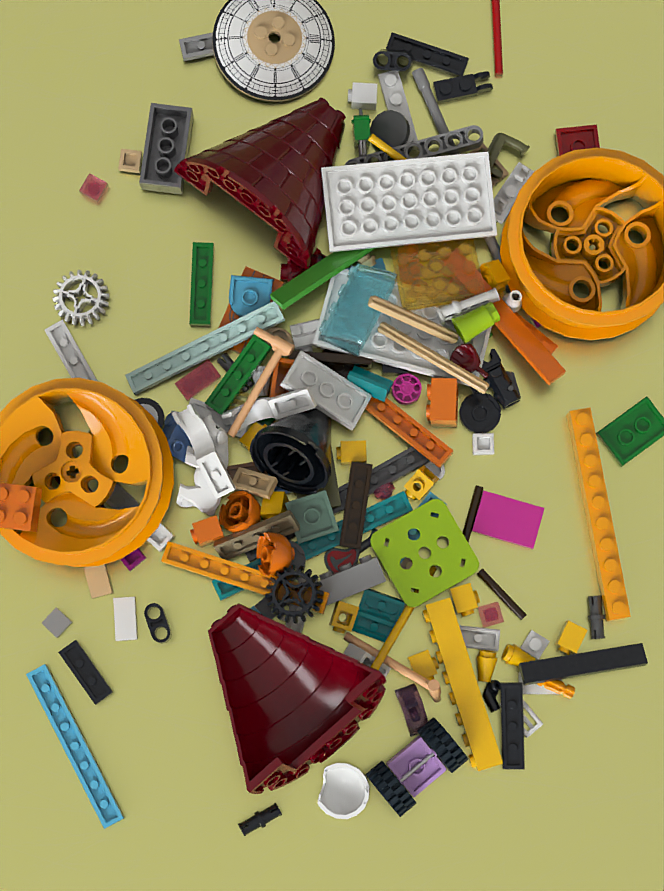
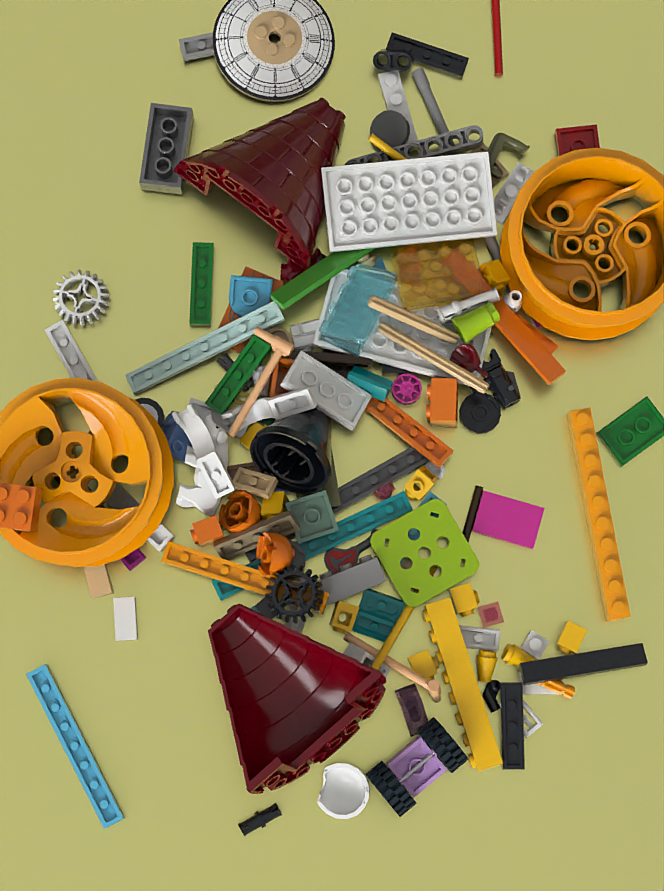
light grey tile [42,608,72,638] -> none
black plate [58,640,113,705] -> none
clear pink plate [79,173,108,203] -> none
tan plate [118,149,142,173] -> none
black beam [144,603,172,644] -> none
clear pink plate [175,359,221,401] -> none
yellow brick [336,440,367,465] -> none
dark brown tile [339,461,373,549] -> none
white brick [348,82,377,110] -> none
green piece [351,108,371,157] -> none
black hinge [433,71,493,104] -> none
white tile [472,433,494,455] -> none
dark brown bar [477,568,527,620] -> none
dark grey pin [588,595,605,639] -> none

